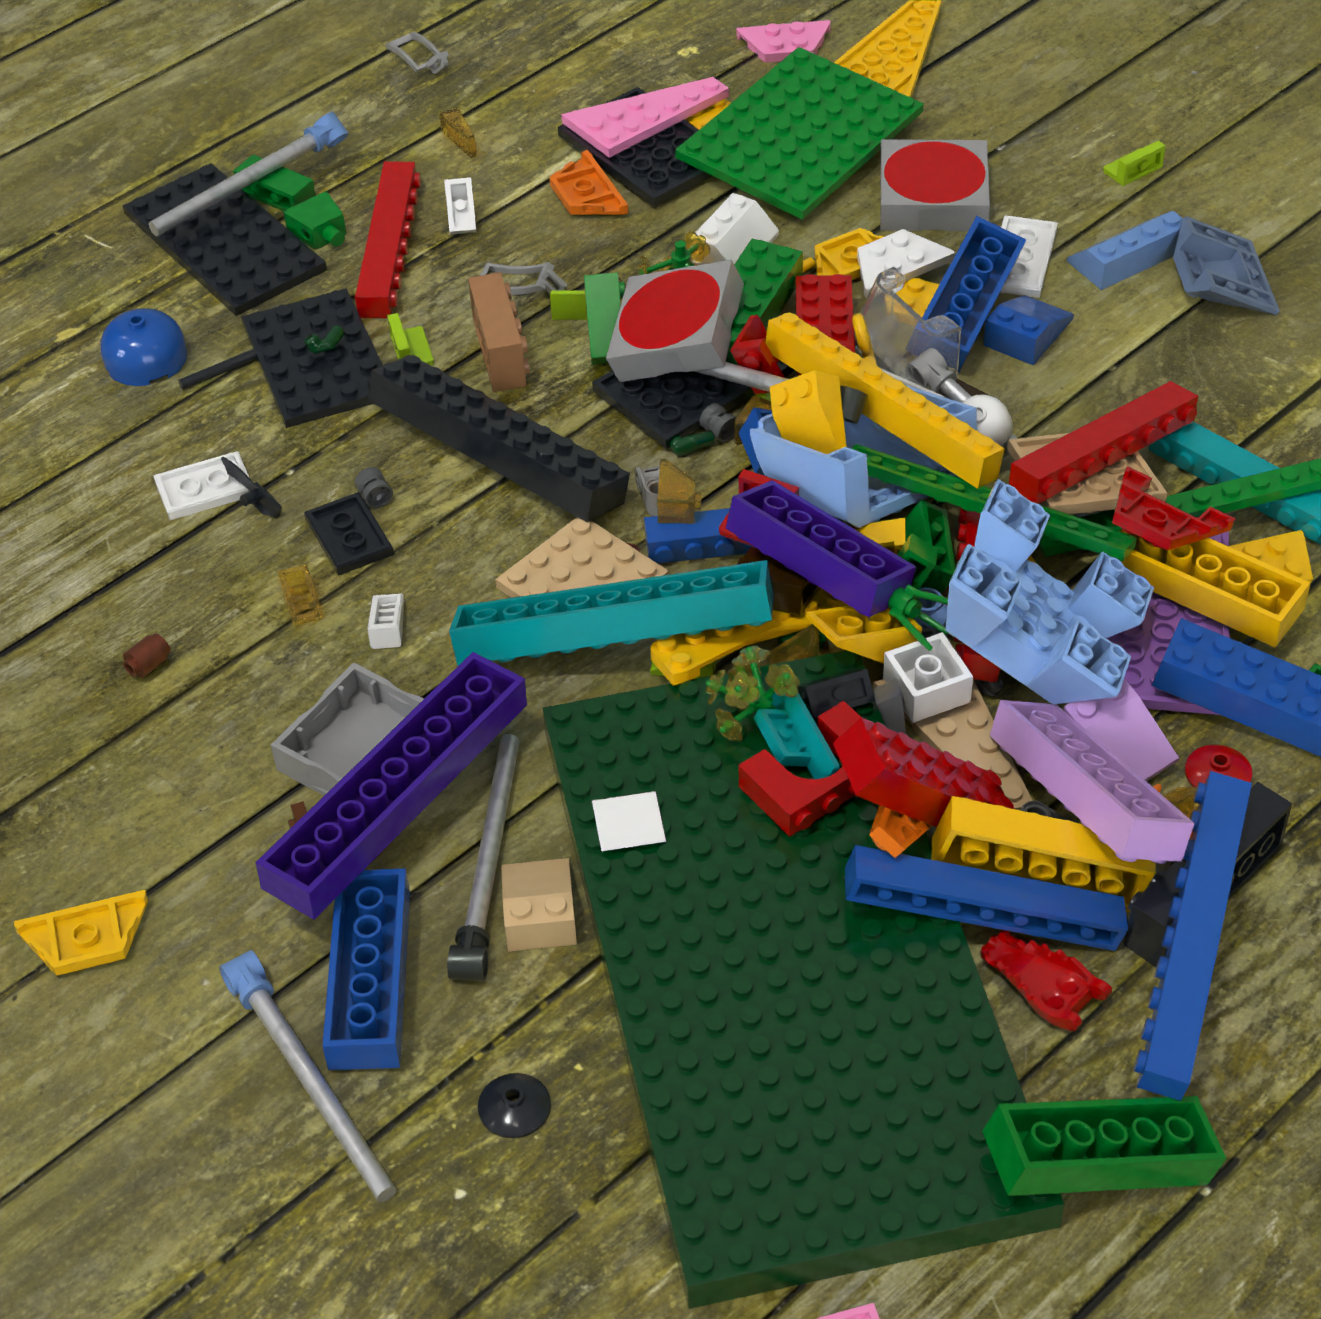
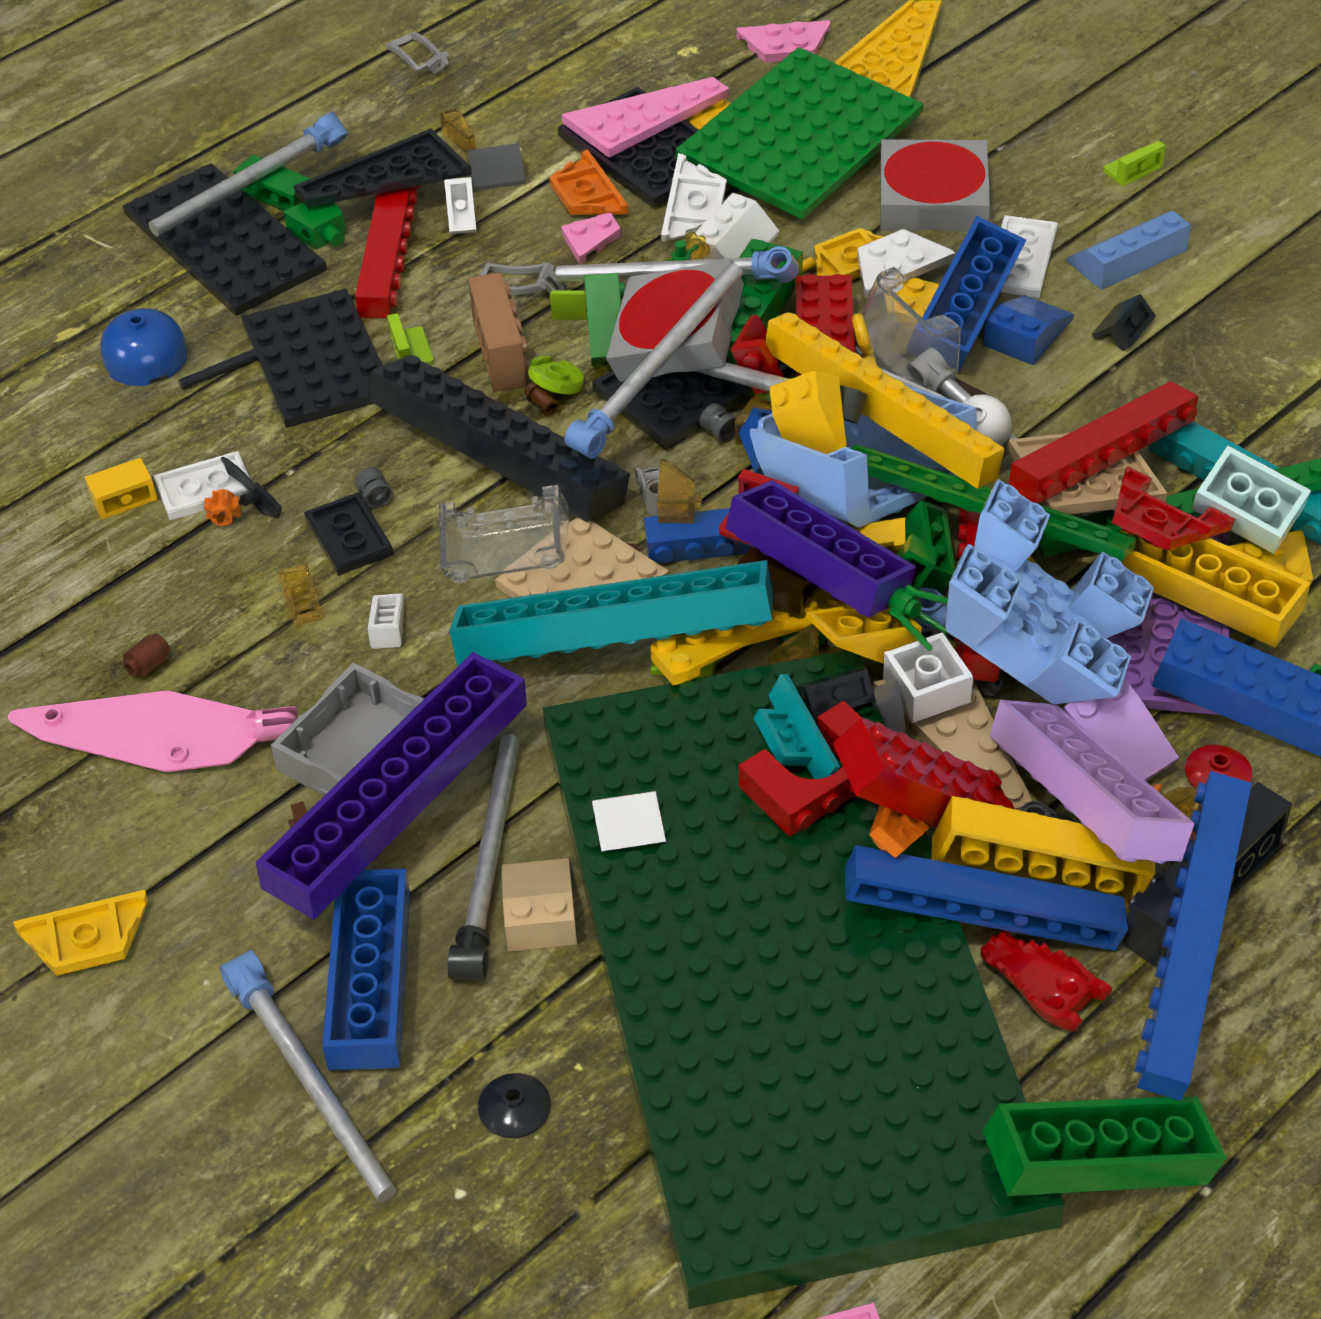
dark green arm [305,325,345,354] -> none
dark green arm [670,431,715,456] -> none
clear yellow plant [705,646,800,741] -> none
sand blue slope [1173,216,1280,315] -> none
none -> bright pink wing [8,690,298,772]
none -> yellow brick [85,457,157,520]
none -> orange gear [203,489,241,526]
none -> black wing [294,128,472,207]
none -> clear windscreen [439,485,569,583]
none -> dark grey slope [466,143,525,191]
none -> reddish brown pin [525,382,559,416]
none -> lime tile [528,356,584,394]
none -> flat silver piece [556,246,799,283]
none -> bright pink wing [561,213,621,264]
none -> flat silver piece [564,263,743,459]
none -> white wing [661,153,727,242]
none -> black panel [1092,294,1156,351]
none -> light aqua brick [1192,446,1311,554]

